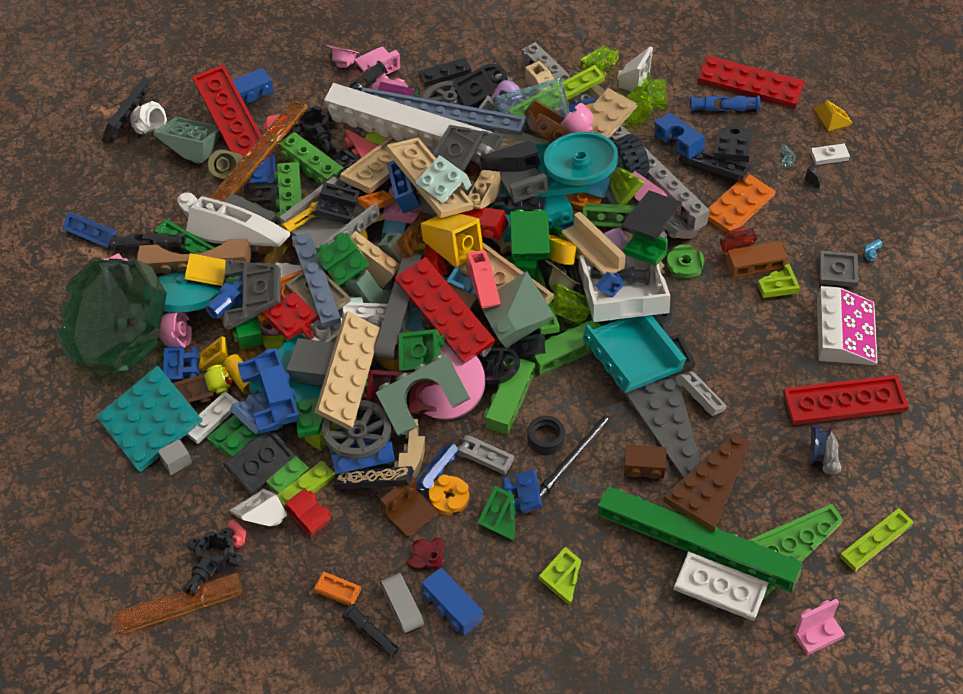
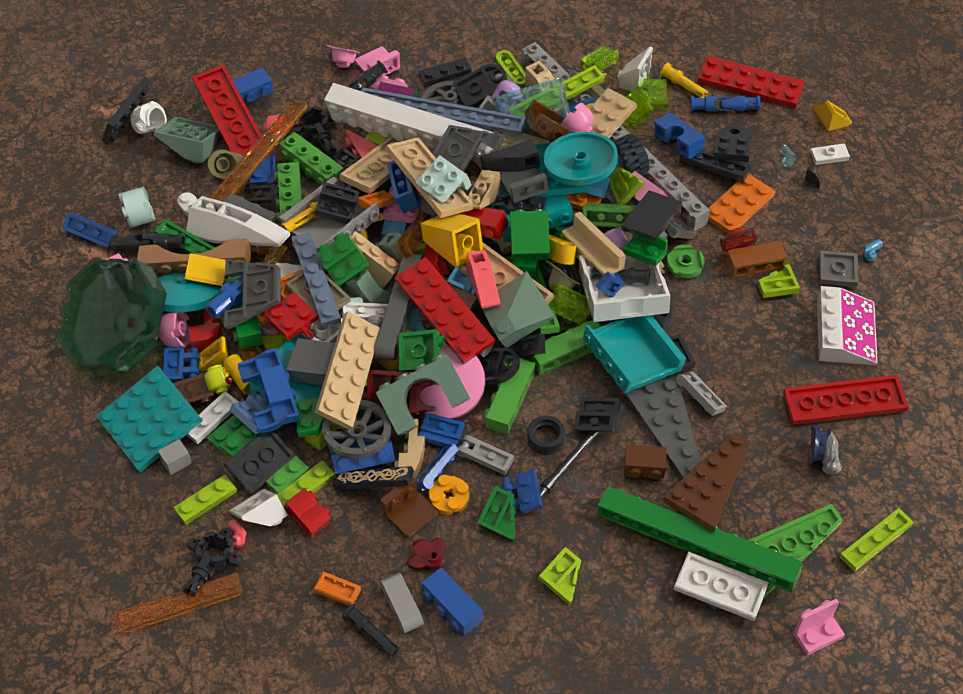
none -> light aqua brick [119,187,155,228]
none -> lime plate [173,475,237,525]
none -> red brick [189,309,223,352]
none -> blue plate [418,413,464,447]
none -> lime plate [496,50,527,89]
none -> black slope [574,397,621,432]
none -> yellow pin [660,63,708,98]

